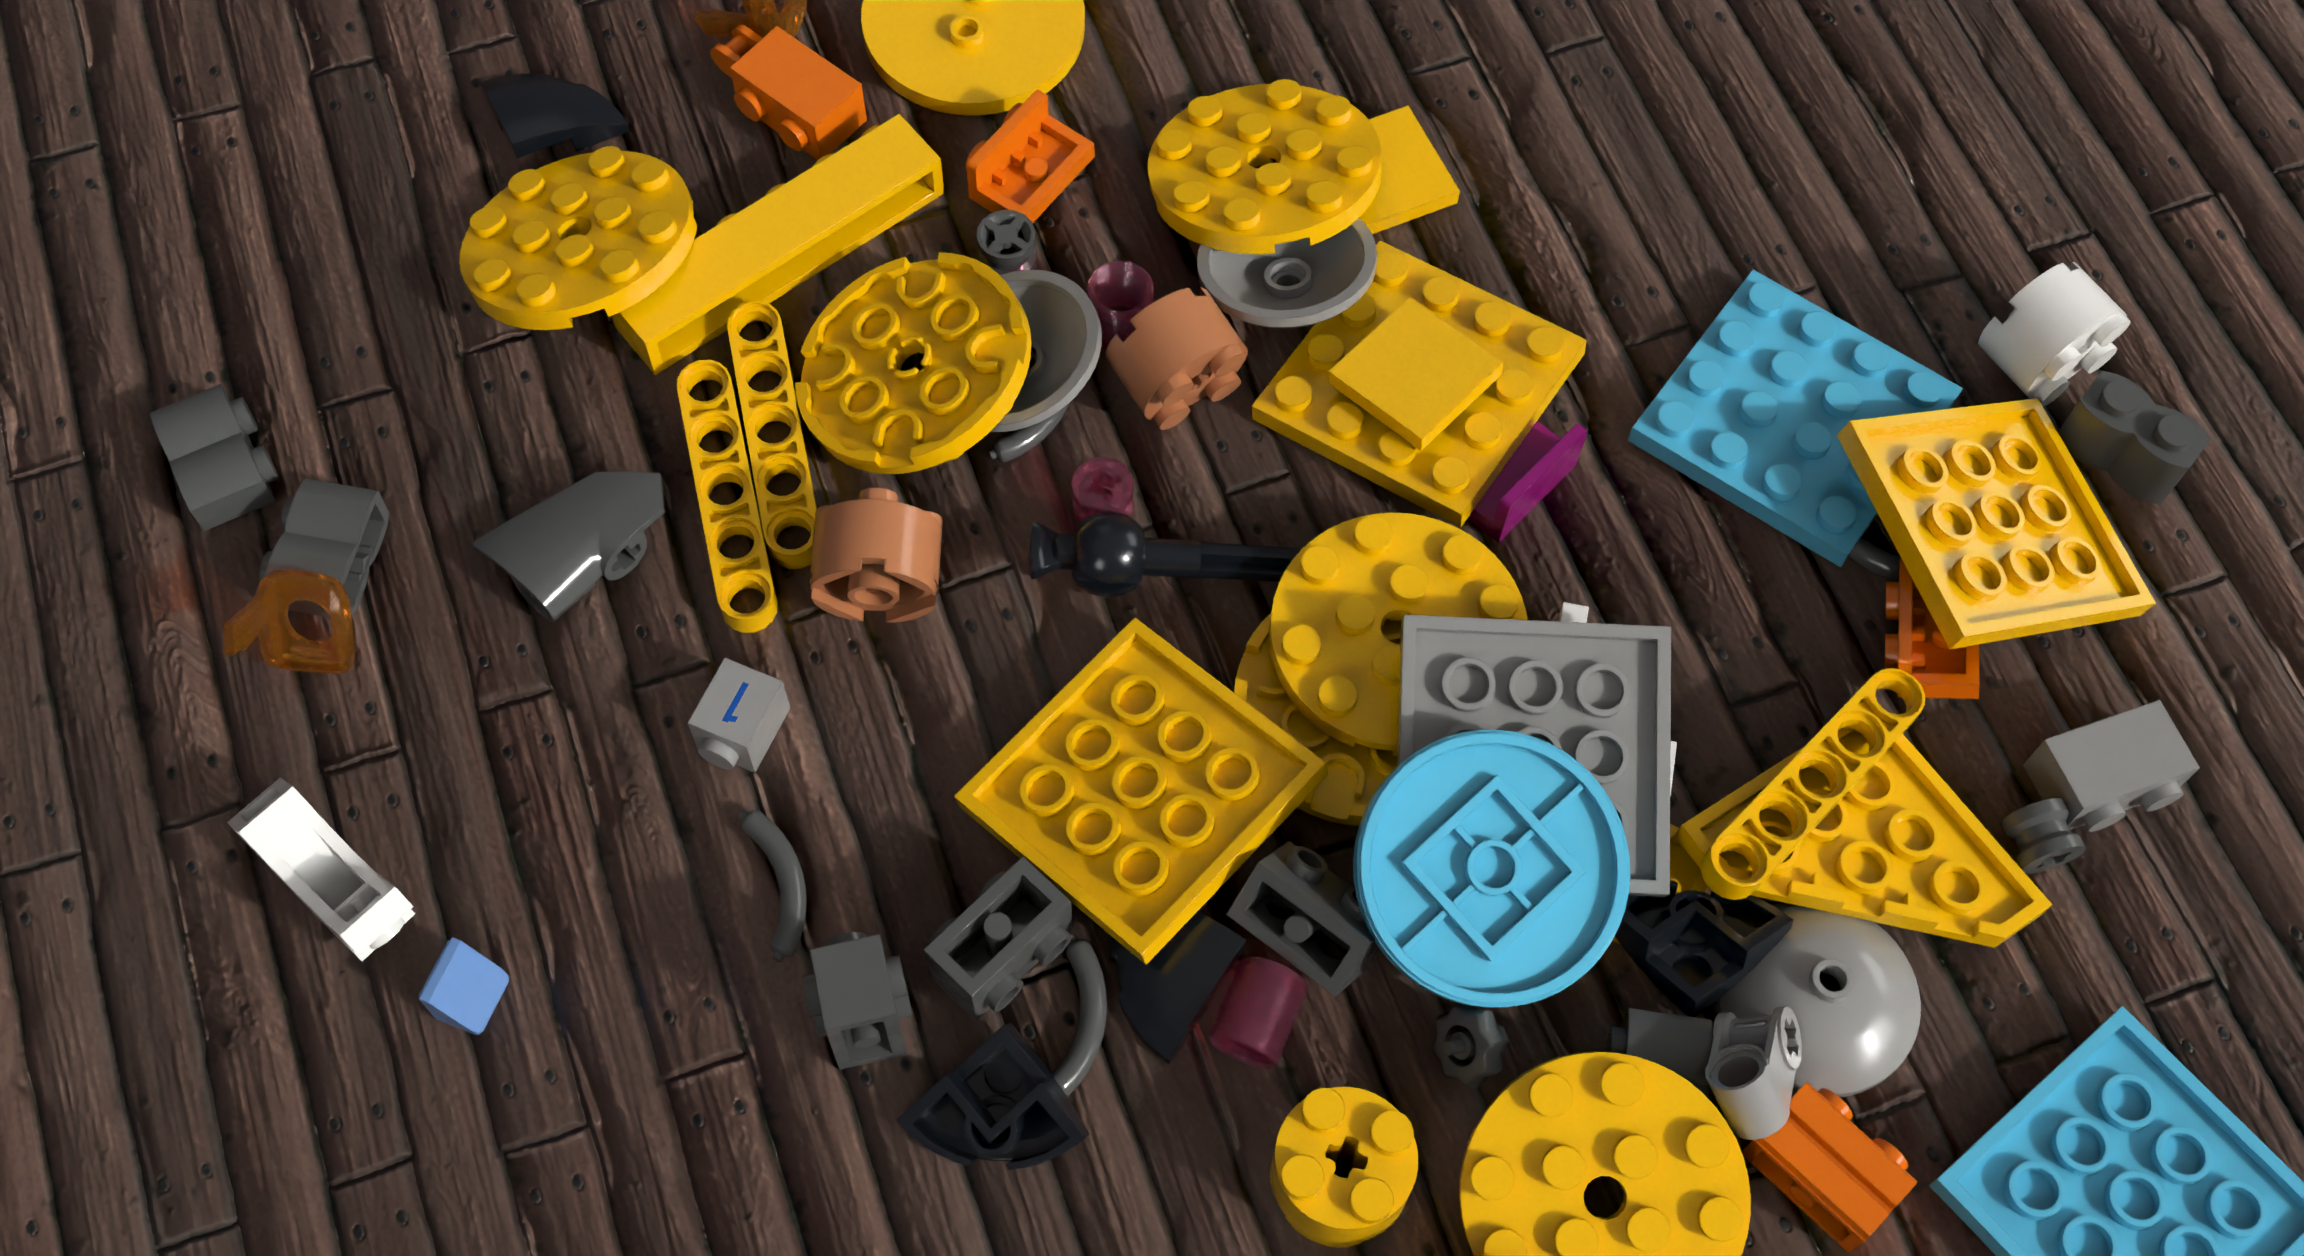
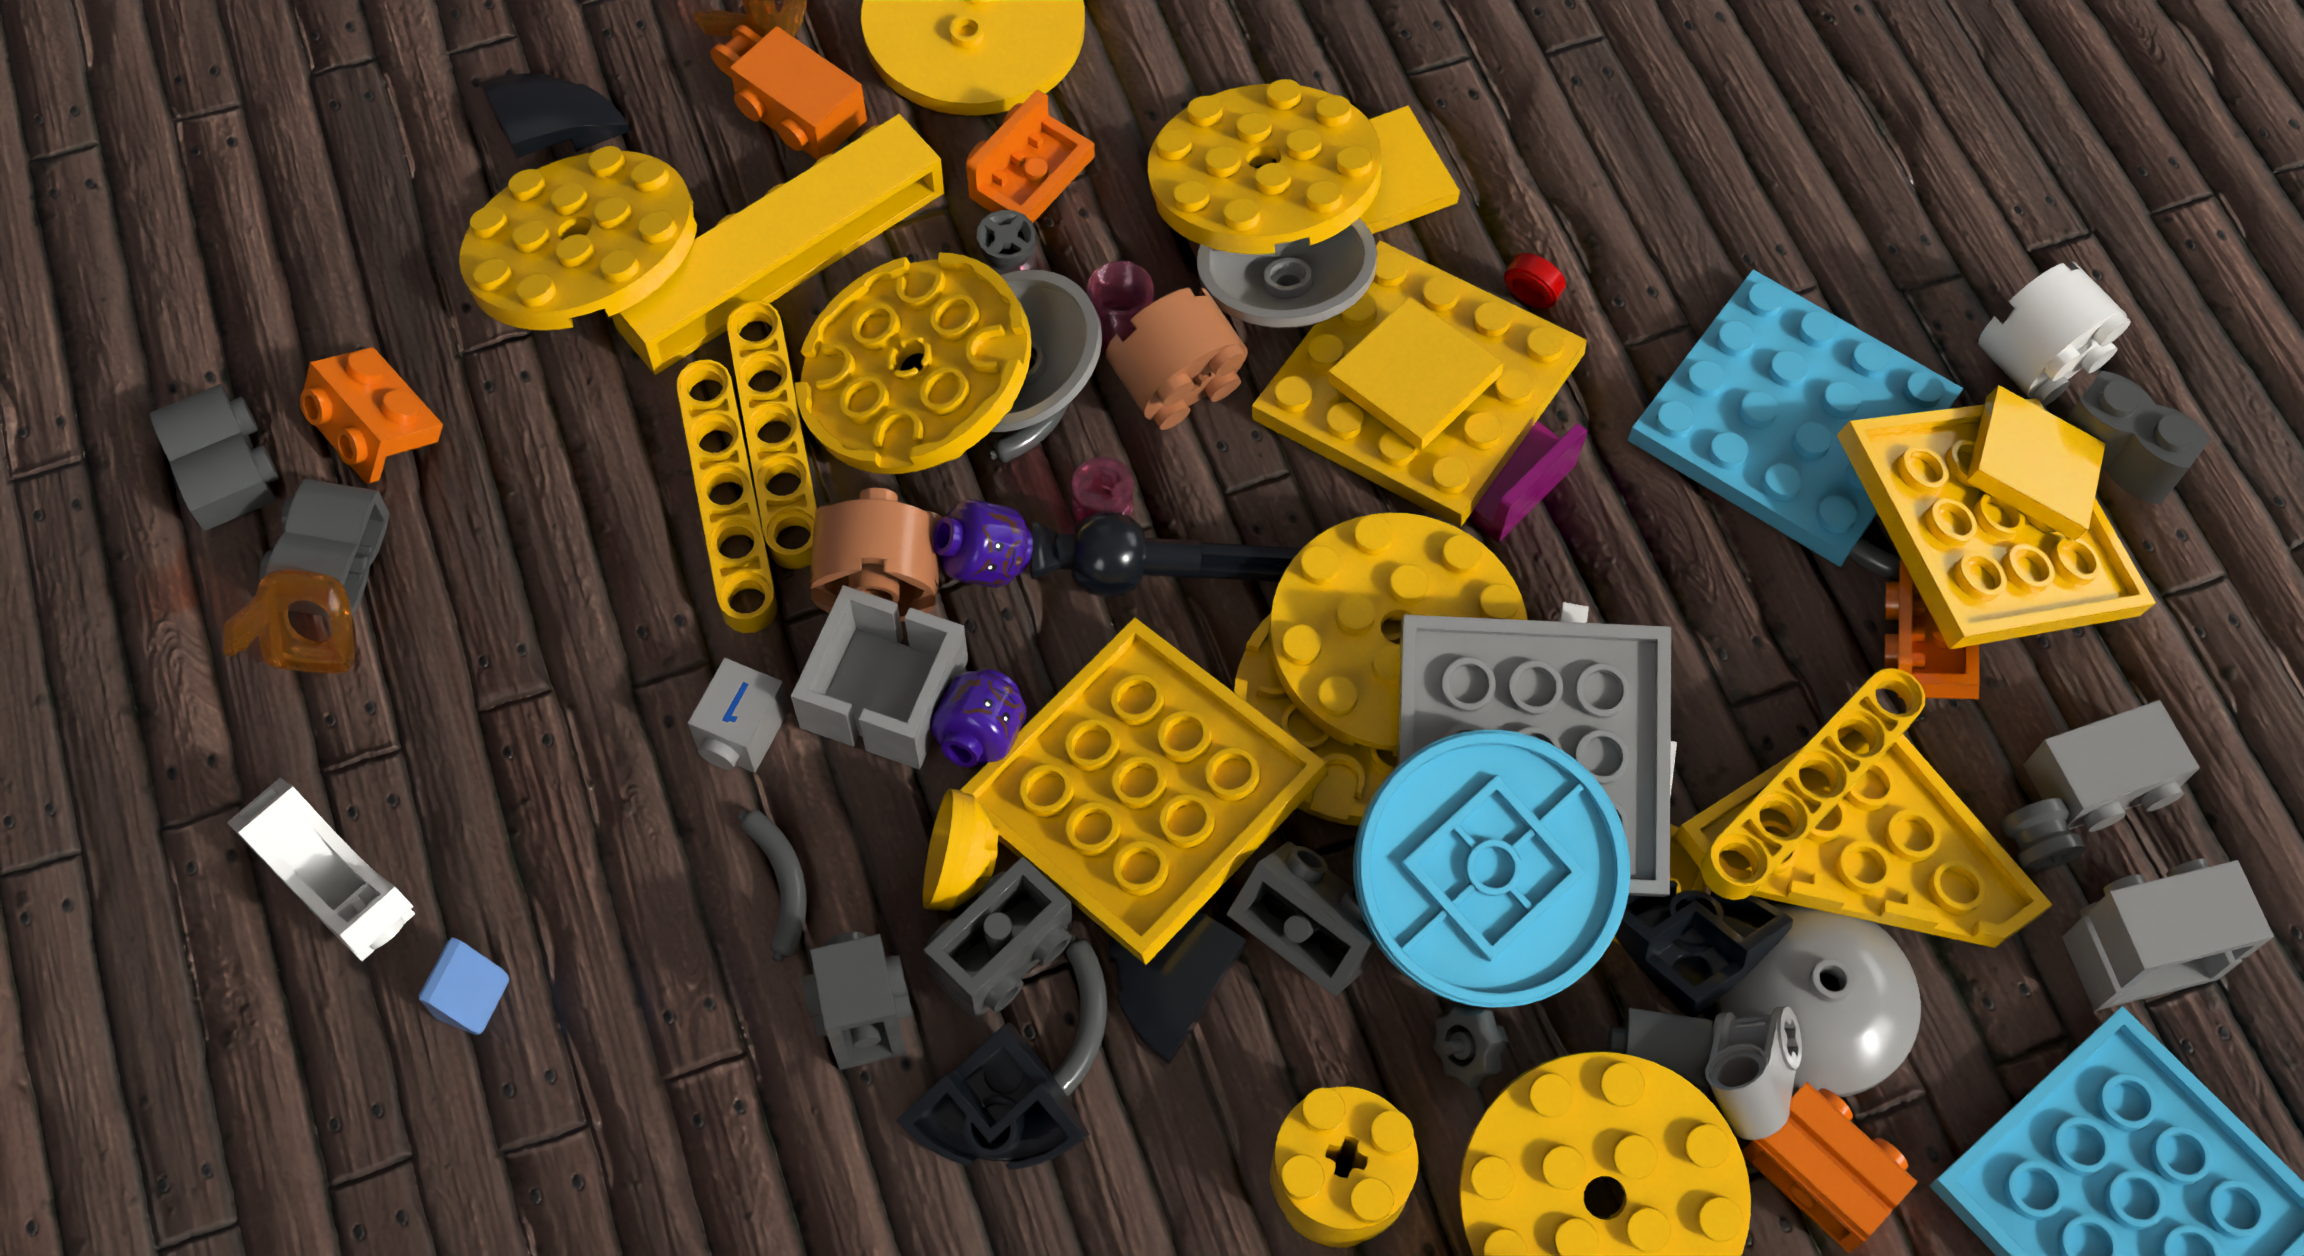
dark grey panel [473,471,665,623] -> none
clear pink piece [1209,956,1308,1069] -> none
none -> orange bracket [300,347,443,484]
none -> light grey piece [791,585,968,770]
none -> yellow piece [922,788,999,912]
none -> dark purple head [931,669,1027,767]
none -> dark purple head [934,499,1033,588]
none -> red tile [1504,253,1566,309]
none -> yellow tile [1966,385,2106,541]
none -> light grey piece [2062,859,2274,1011]

